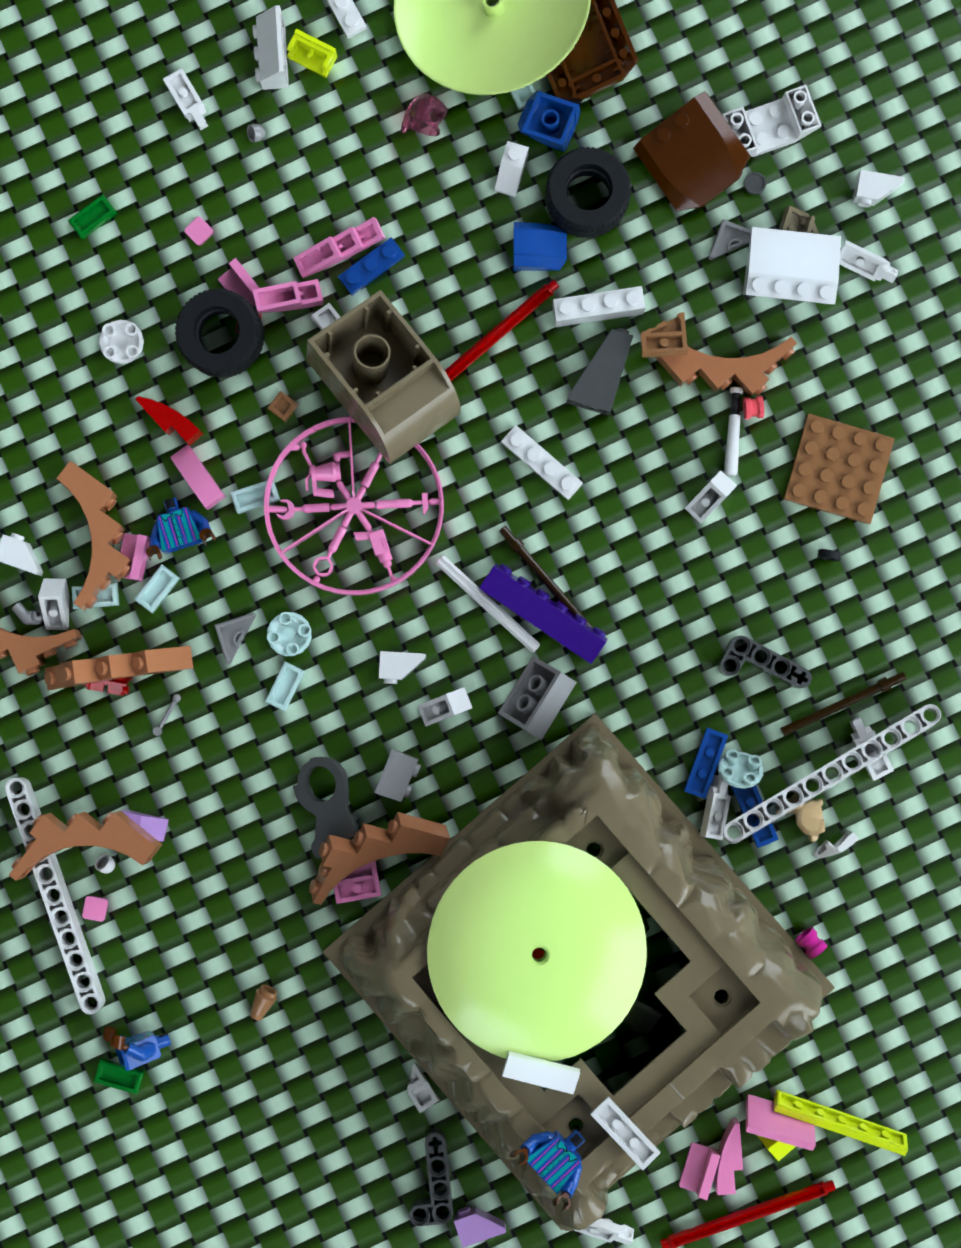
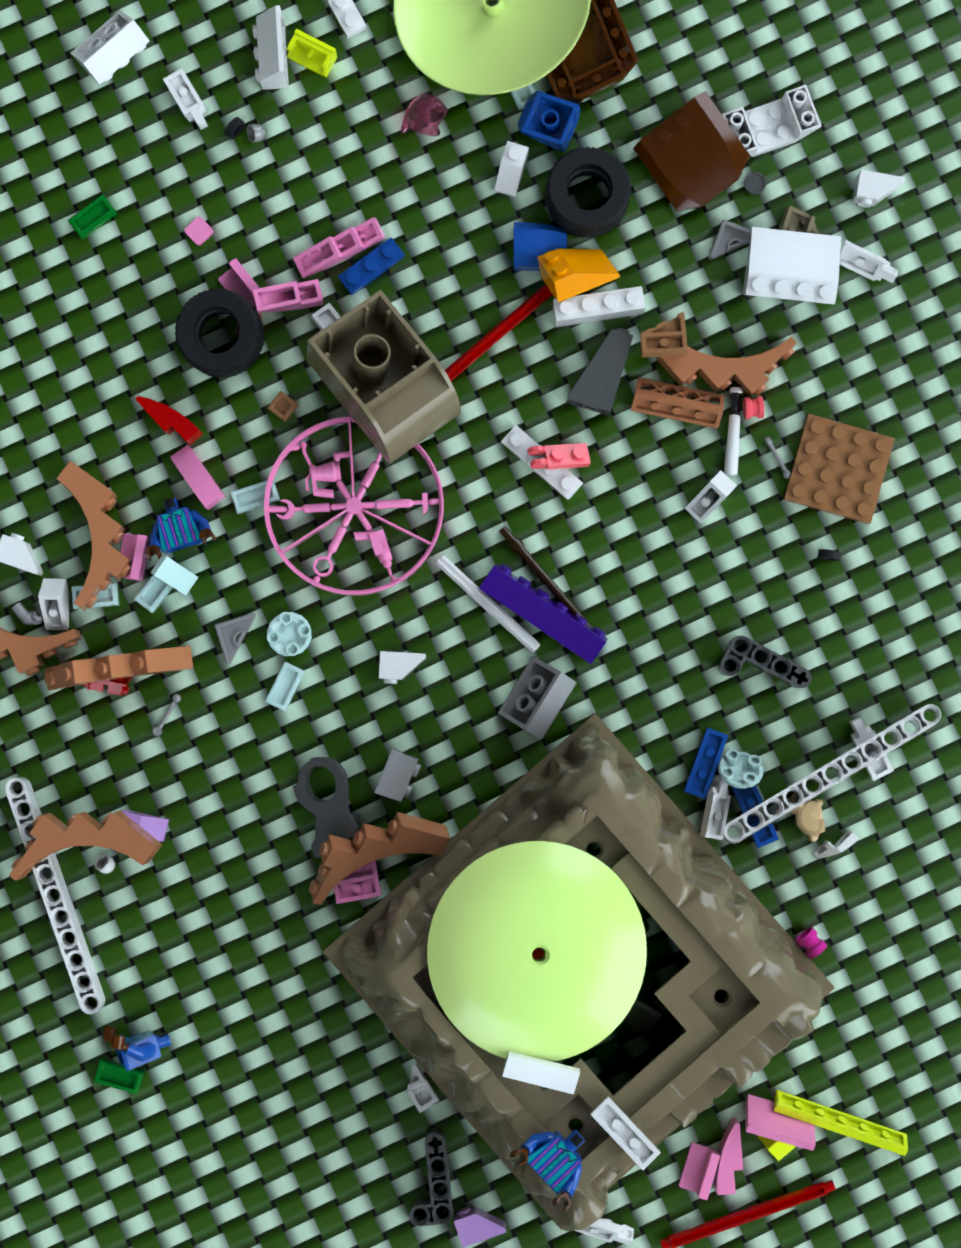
bright pink piece [82,896,108,922] -> none
white dish [99,319,144,364] -> none
medium nougat cone [249,985,277,1021] -> none
white slope [418,687,472,727] -> none
dark brown bar [780,672,907,736] -> none
none -> white slope [71,10,149,84]
none -> light aqua tile [150,554,198,595]
none -> black piece [224,117,245,140]
none -> coral hinge [527,443,591,470]
none -> light orange slope [537,249,620,303]
none -> nougat fence [631,377,725,429]
none -> light grey hinge [764,436,791,479]

